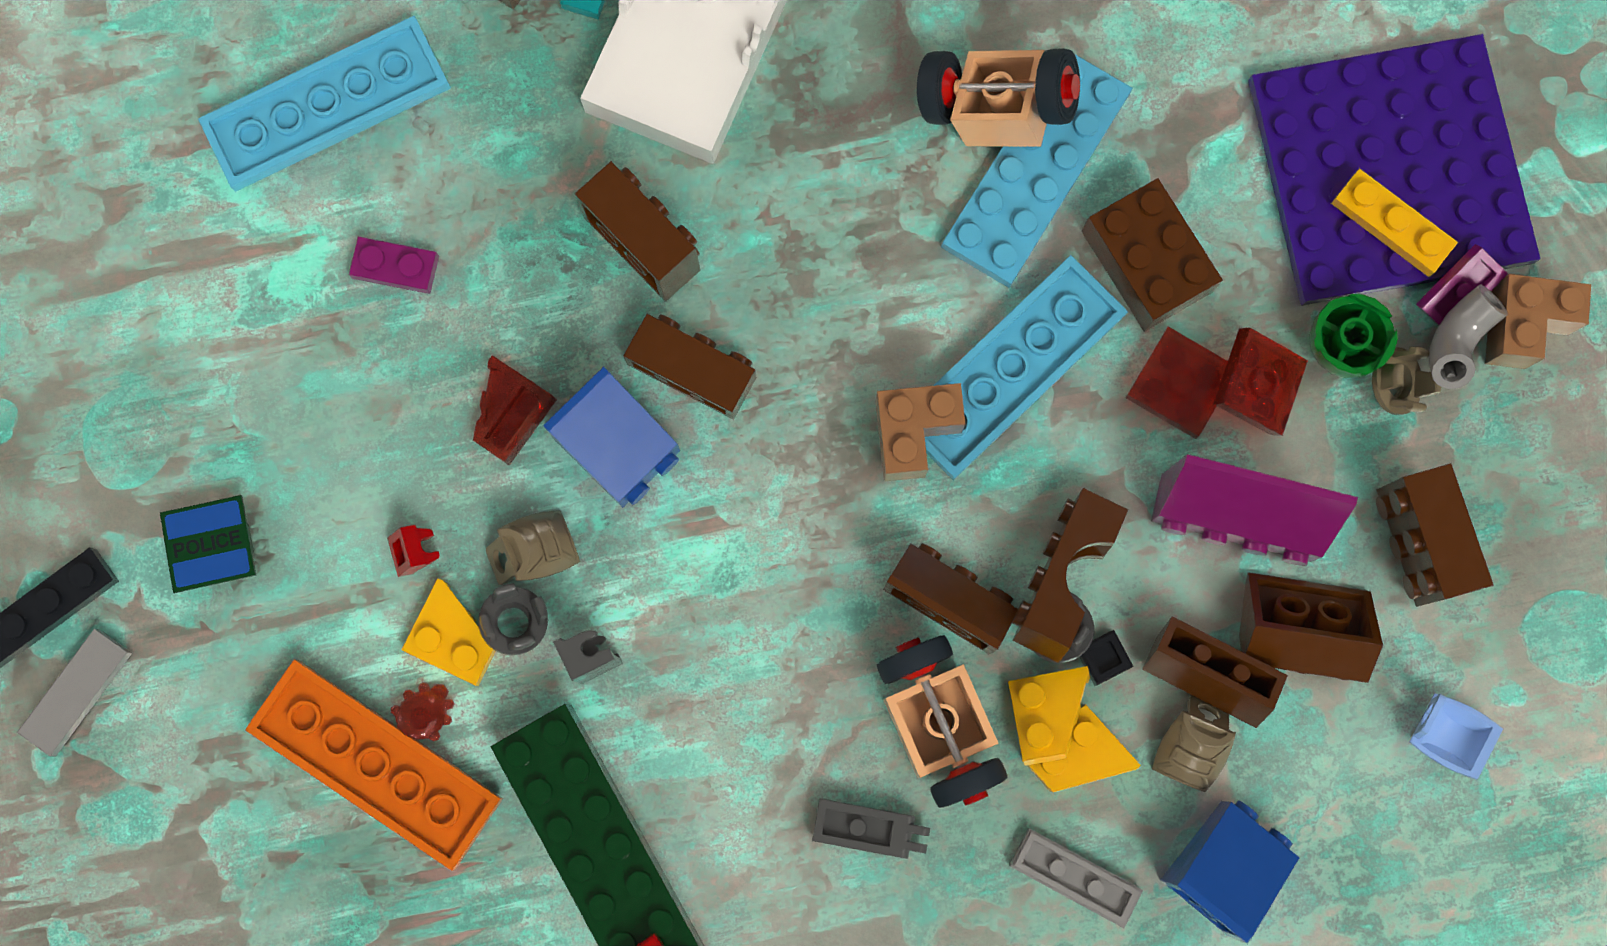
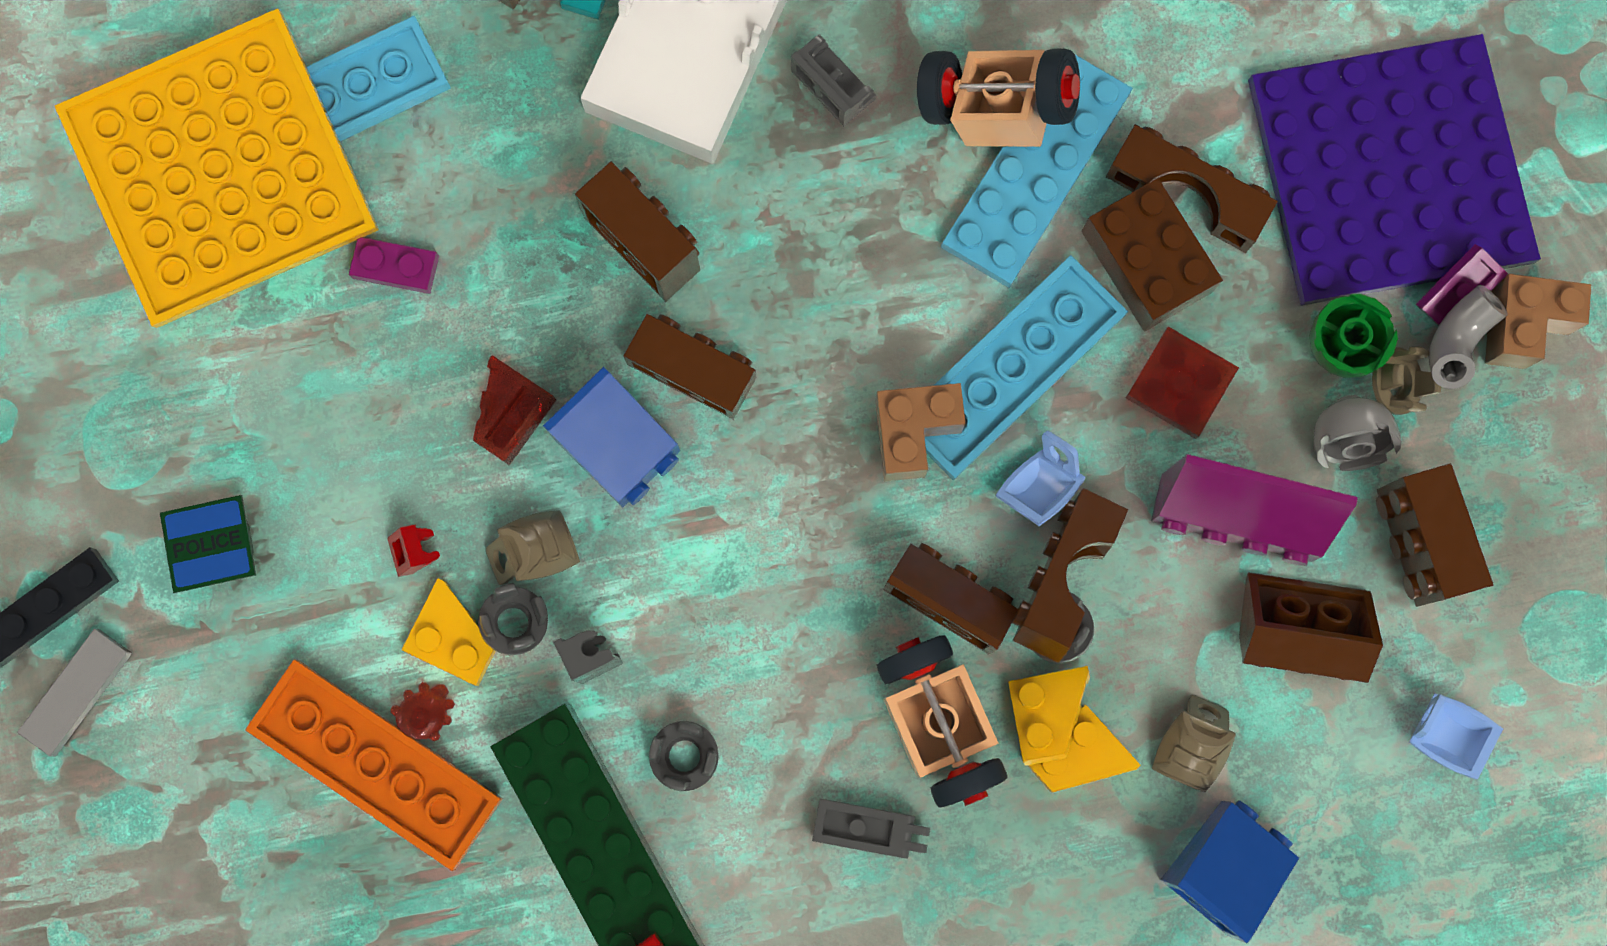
light grey tile [1009,828,1143,928] -> none
black tile [1080,630,1134,686] -> none
reddish brown brick [1142,616,1288,728] -> none
clear red plate [1213,328,1308,436] -> none
yellow plate [1331,168,1458,277] -> none
none -> yellow plate [54,8,379,328]
none -> dark grey piece [649,721,719,791]
none -> dark grey hinge [791,35,876,127]
none -> light blue piece [996,431,1085,526]
none -> reddish brown arch [1106,124,1278,253]
none -> light grey cylinder [1314,395,1402,471]

